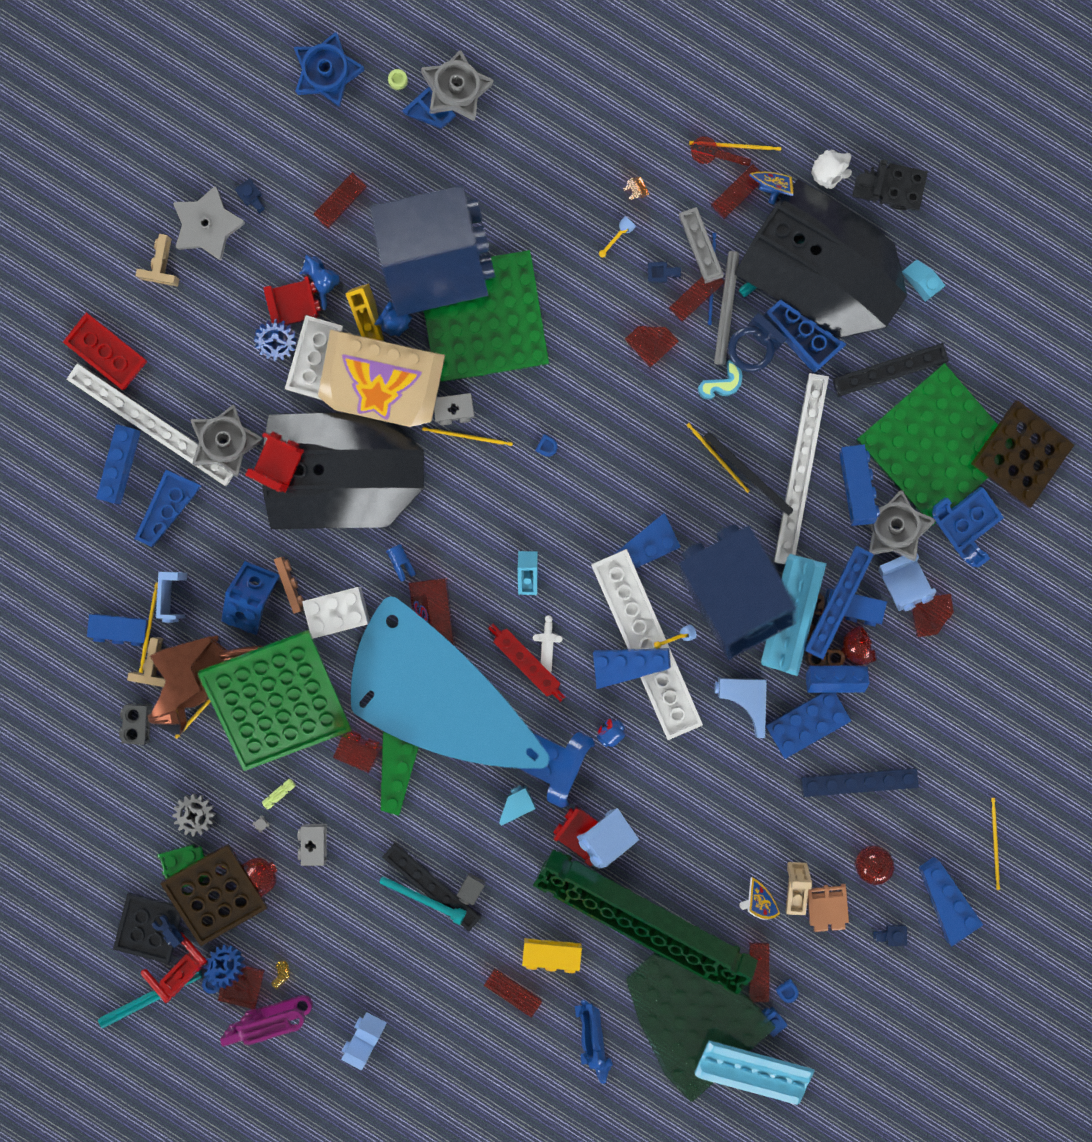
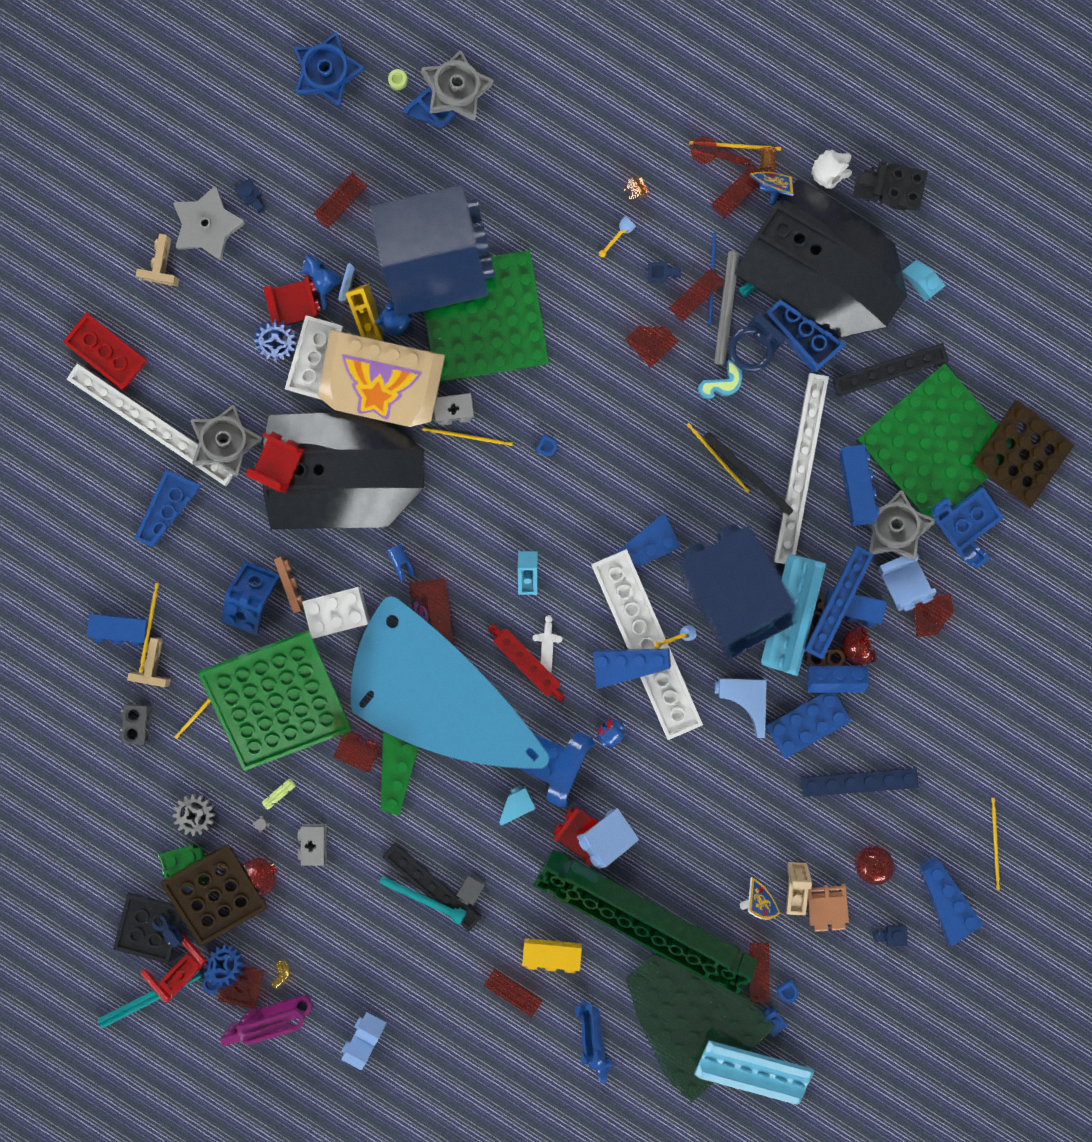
blue brick [96,424,141,504] -> none
copper piece [147,635,262,735] -> none
light blue panel [156,572,187,623] -> none
light grey tile [679,207,724,284] -> none
none -> light blue tile [338,263,356,304]
none -> clear orange bush [759,147,777,171]

